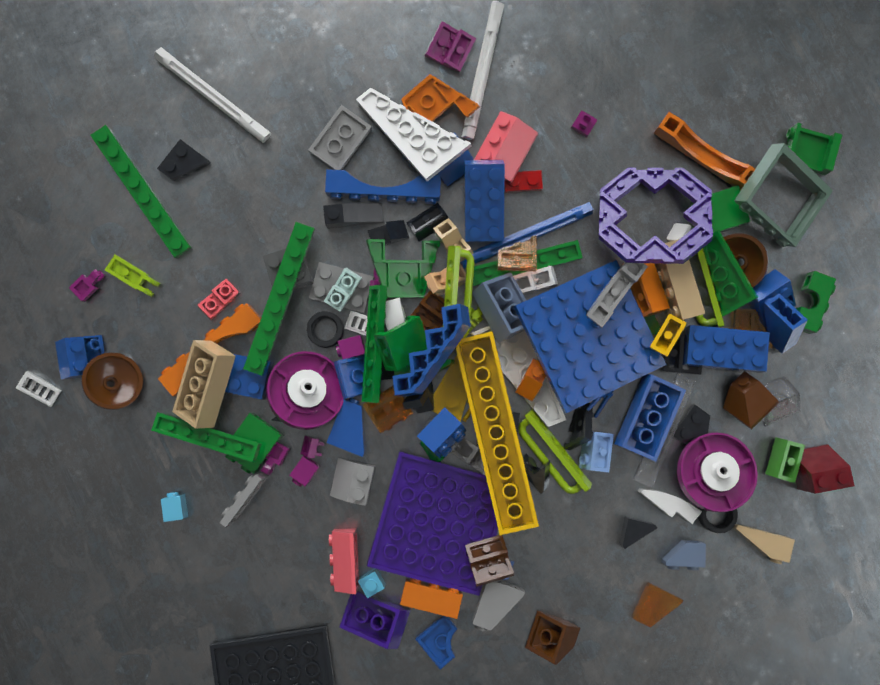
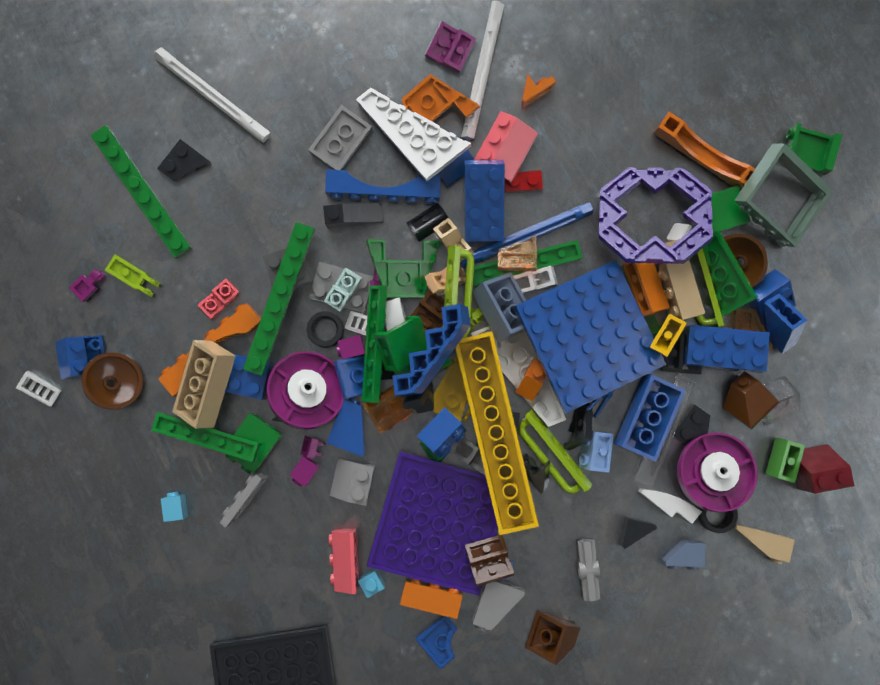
magenta plate [261,442,290,475] -> none
dark purple slope [339,591,411,649] -> none
black slope [367,220,409,246] -> none
magenta tile [571,110,597,137] -> none
light grey slope [586,262,648,328] -> none
clear orange wing [632,582,684,628] -> none
green arch [796,271,836,334] -> none
none -> orange slope [521,74,556,108]
none -> light grey piece [577,539,600,601]

